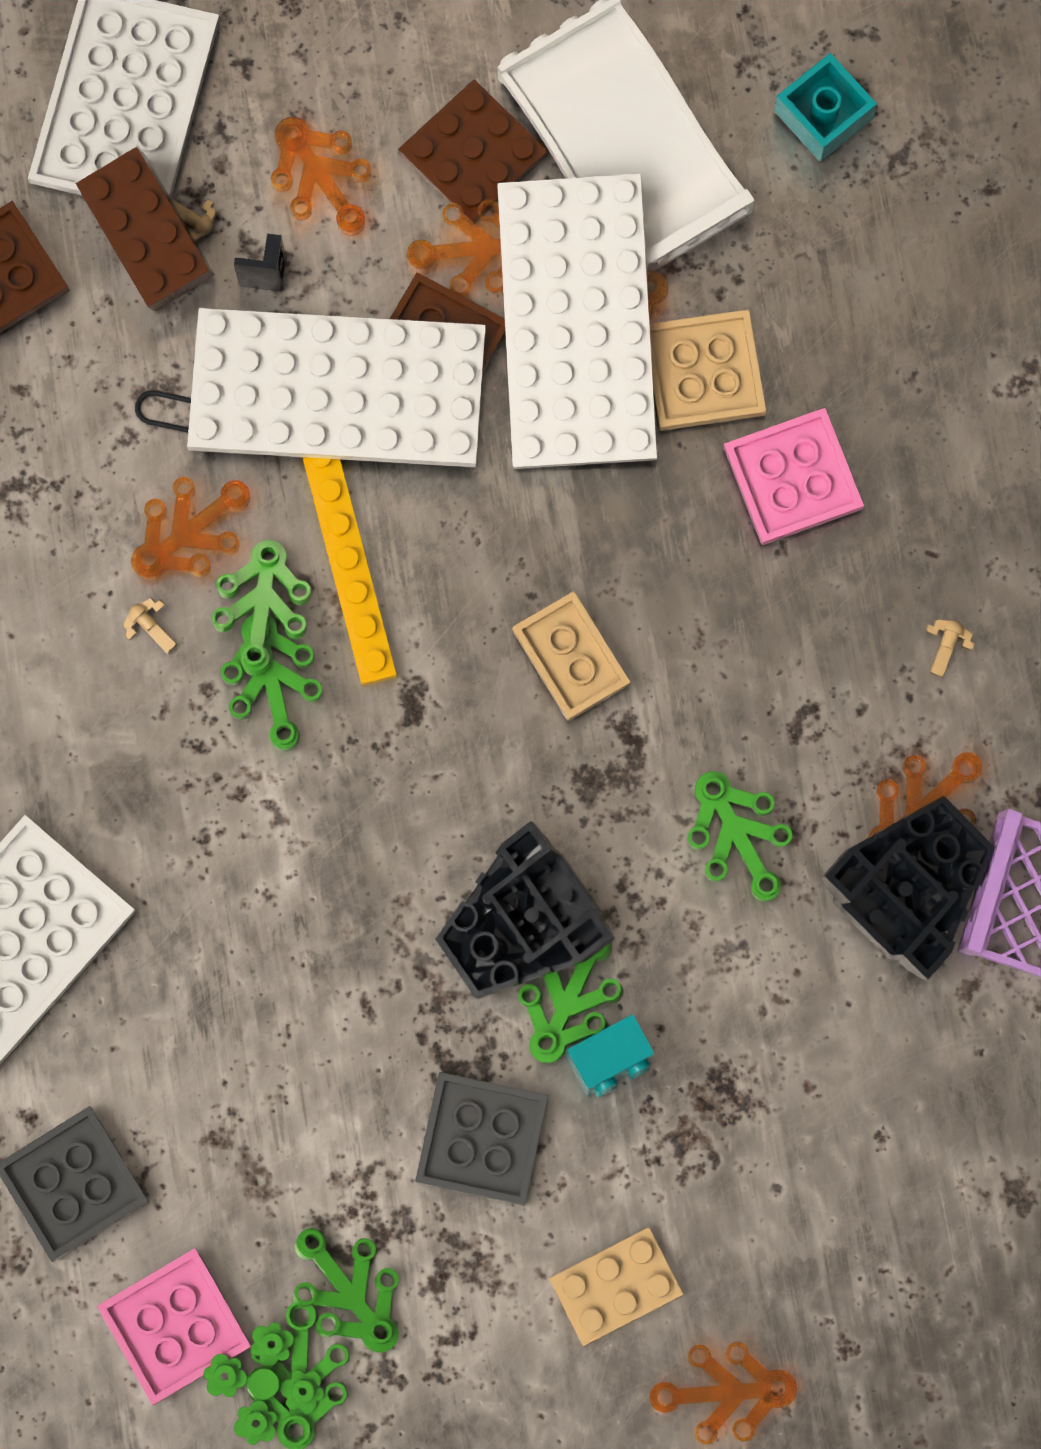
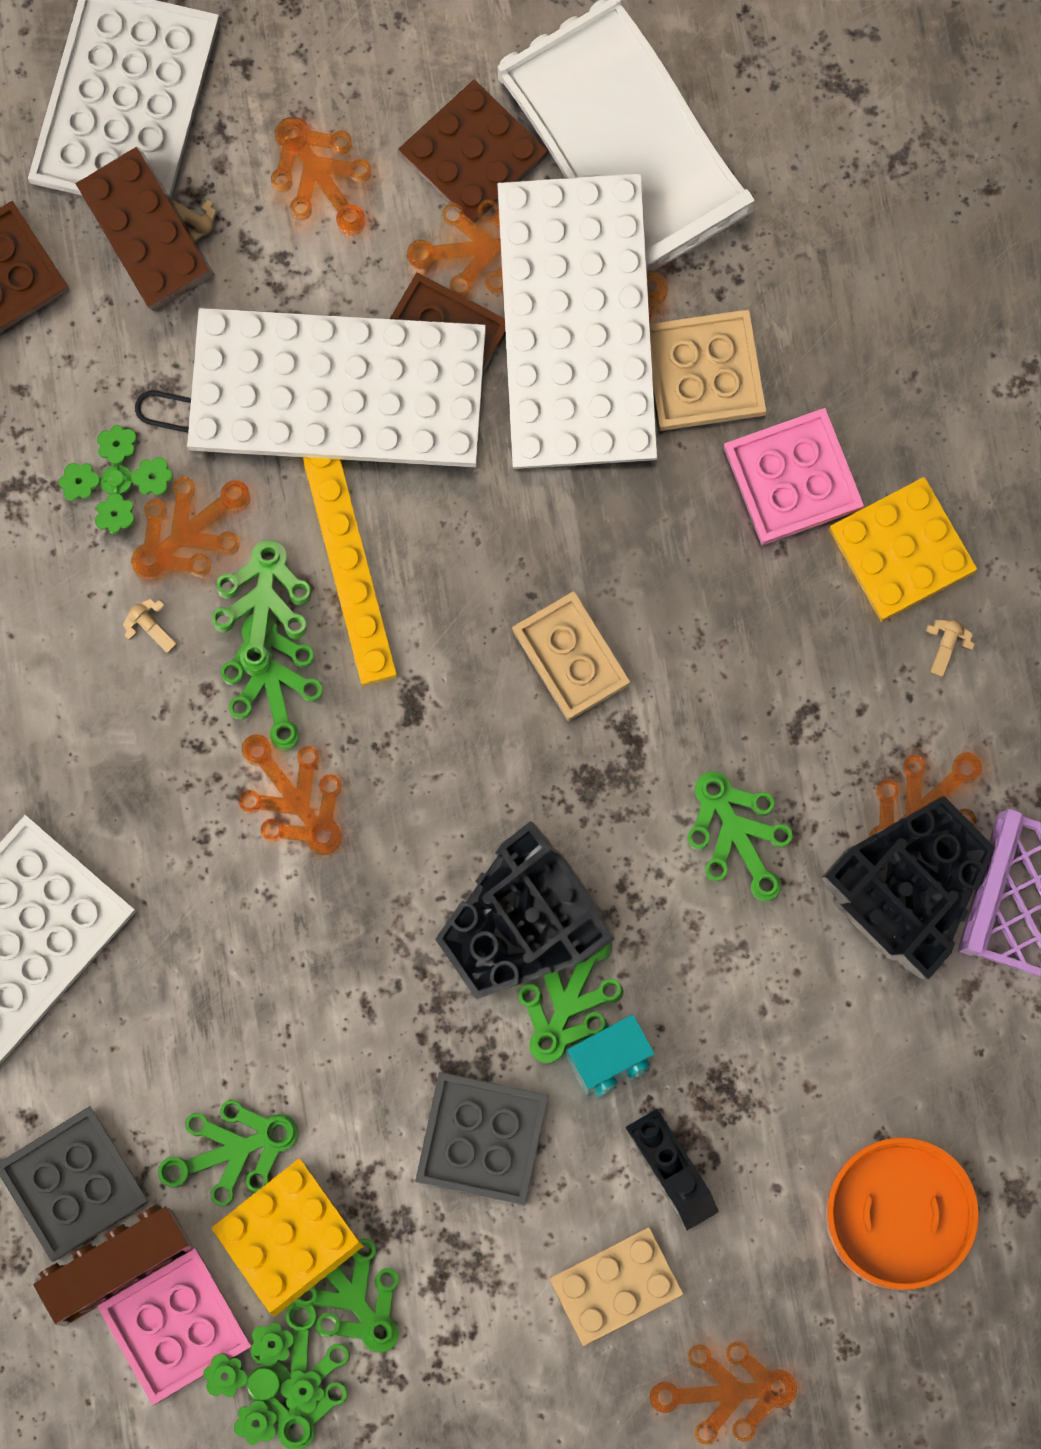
black panel [234,233,286,292] -> none
teal brick [774,52,877,162] -> none
none -> reddish brown brick [33,1205,194,1327]
none -> bright green plant [59,425,173,534]
none -> bright green plant [158,1100,298,1207]
none -> yellow plate [211,1158,364,1317]
none -> clear orange plant [239,734,342,855]
none -> black slope [625,1109,719,1231]
none -> orange piece [825,1138,979,1291]
none -> yellow plate [829,477,978,622]

